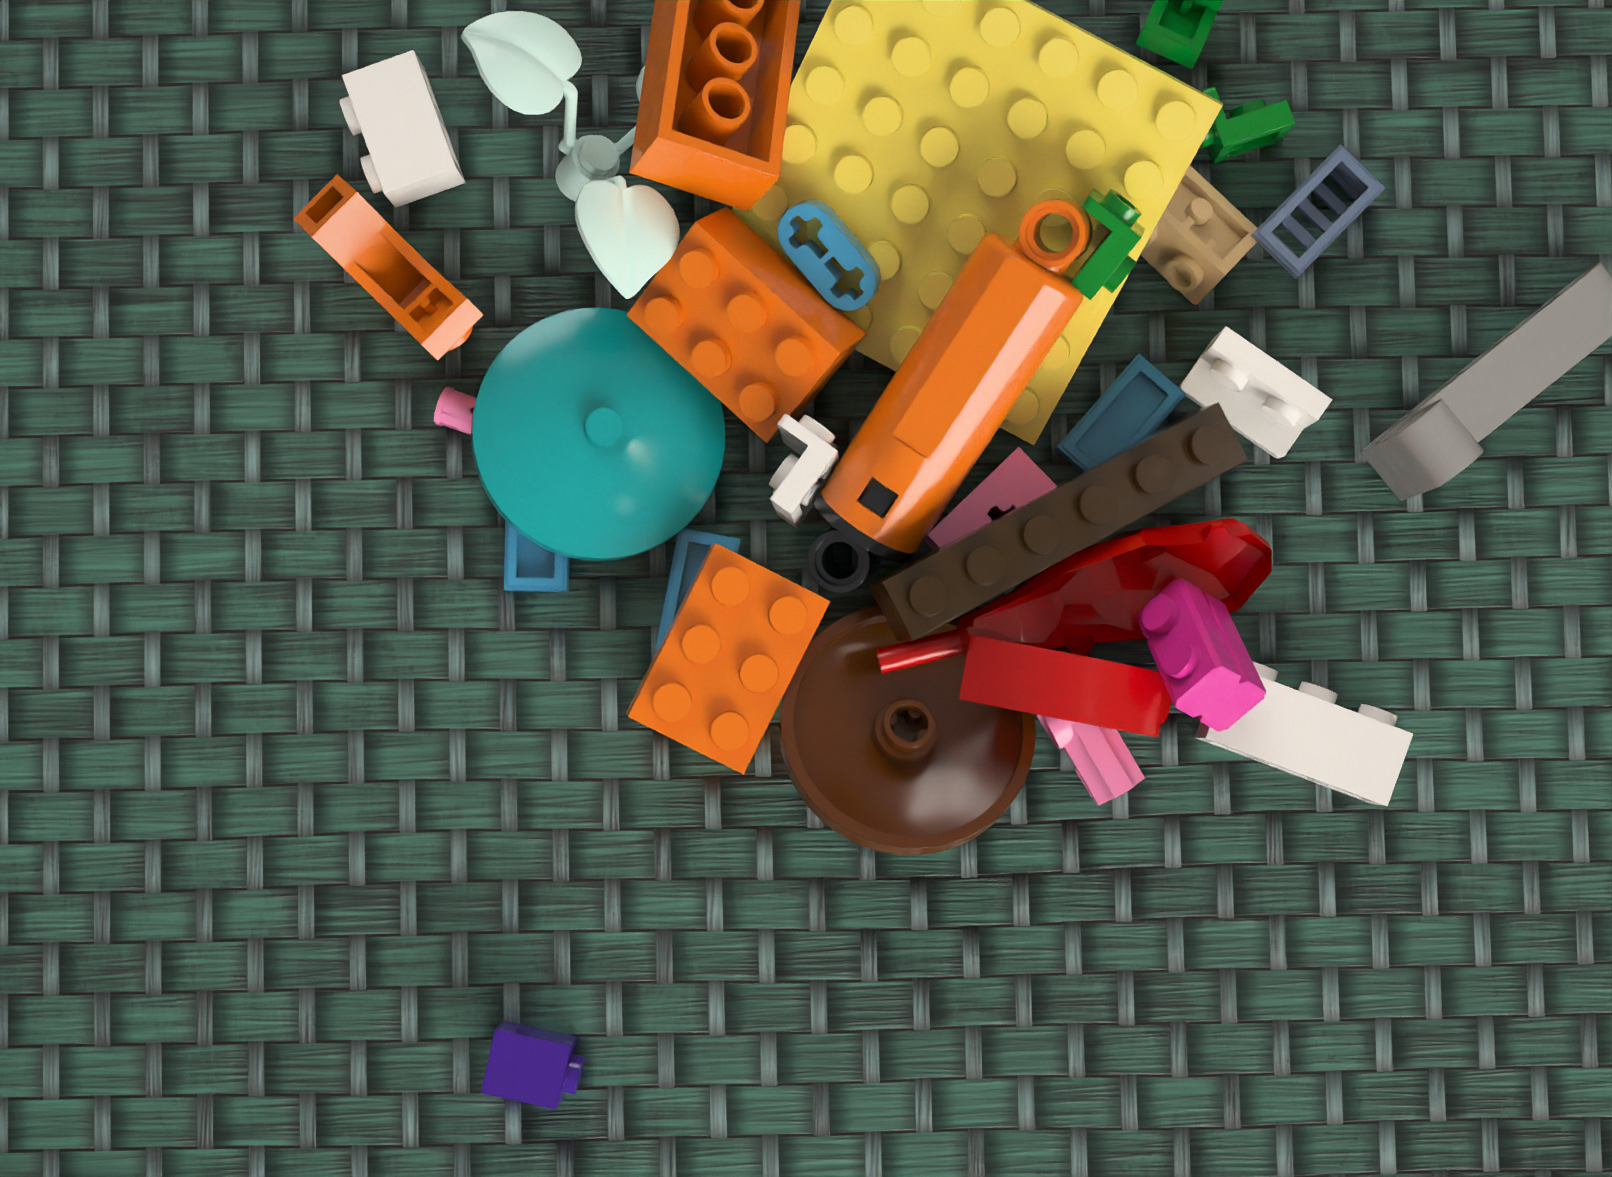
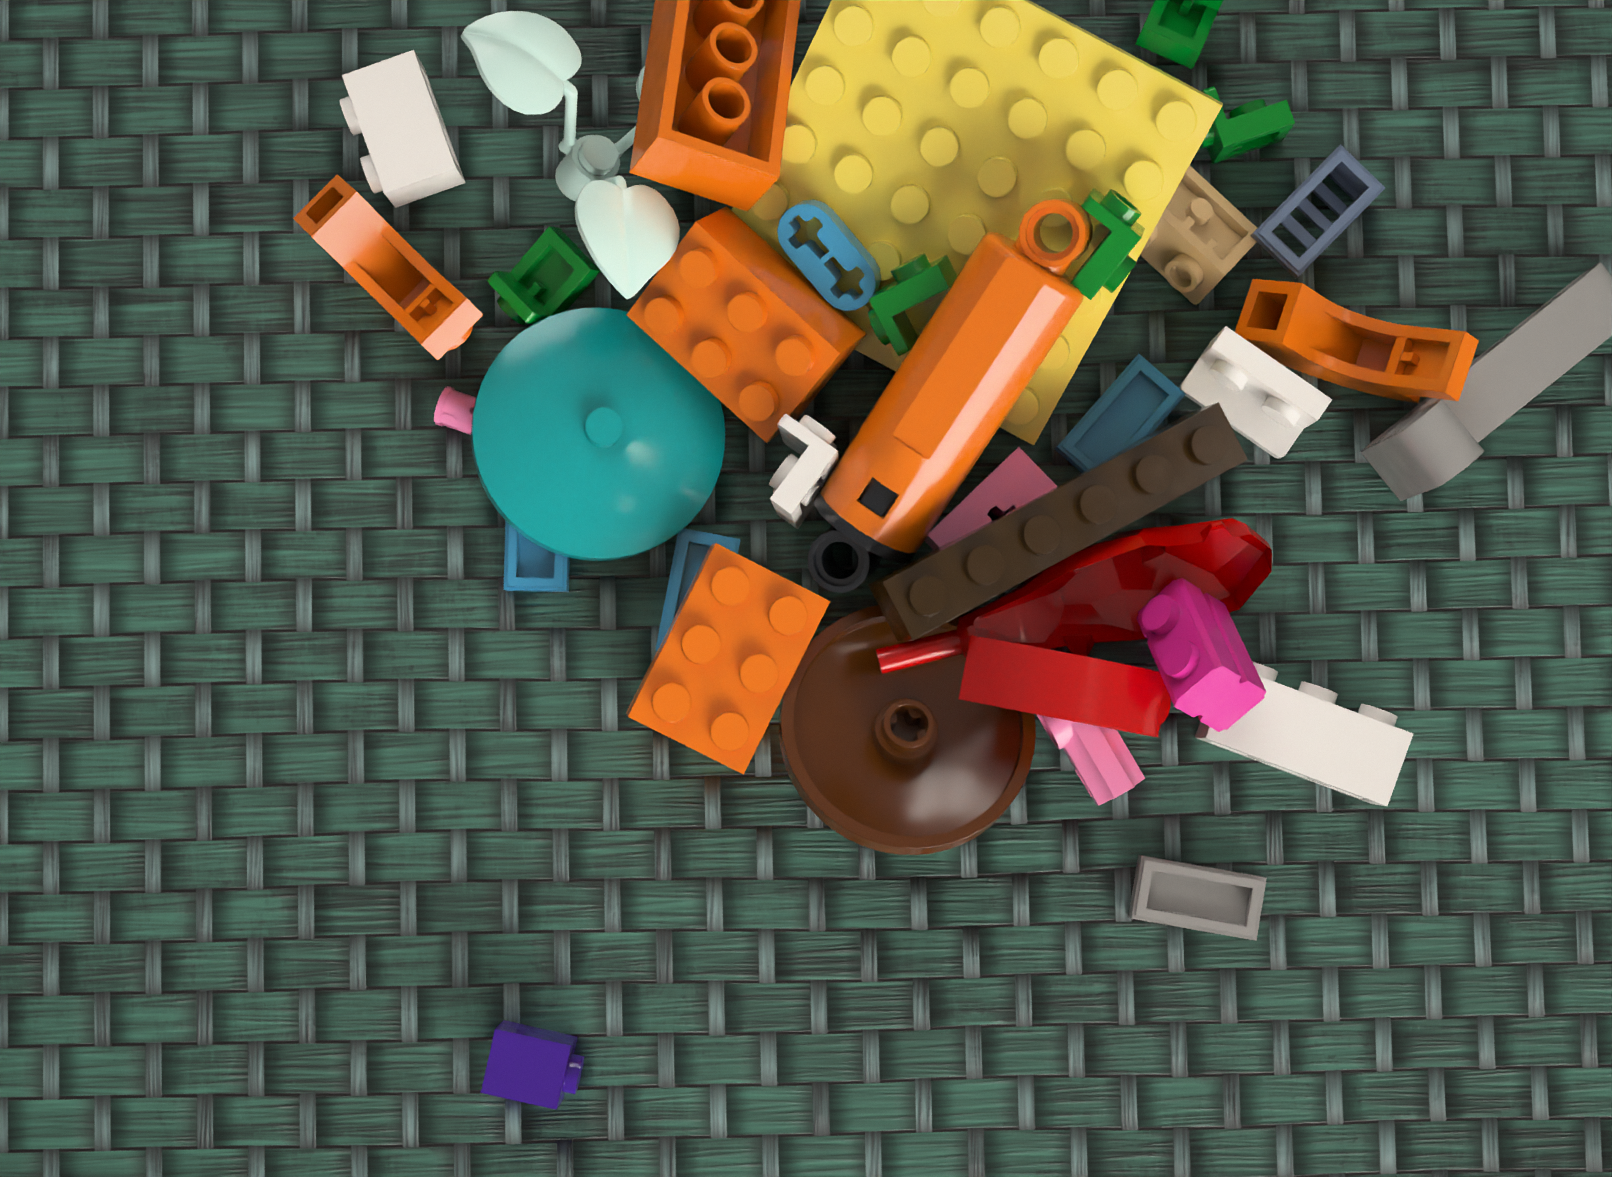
none -> green bracket [487,226,601,325]
none -> green bracket [868,253,957,356]
none -> light grey tile [1128,854,1267,941]
none -> orange arch [1235,279,1479,403]

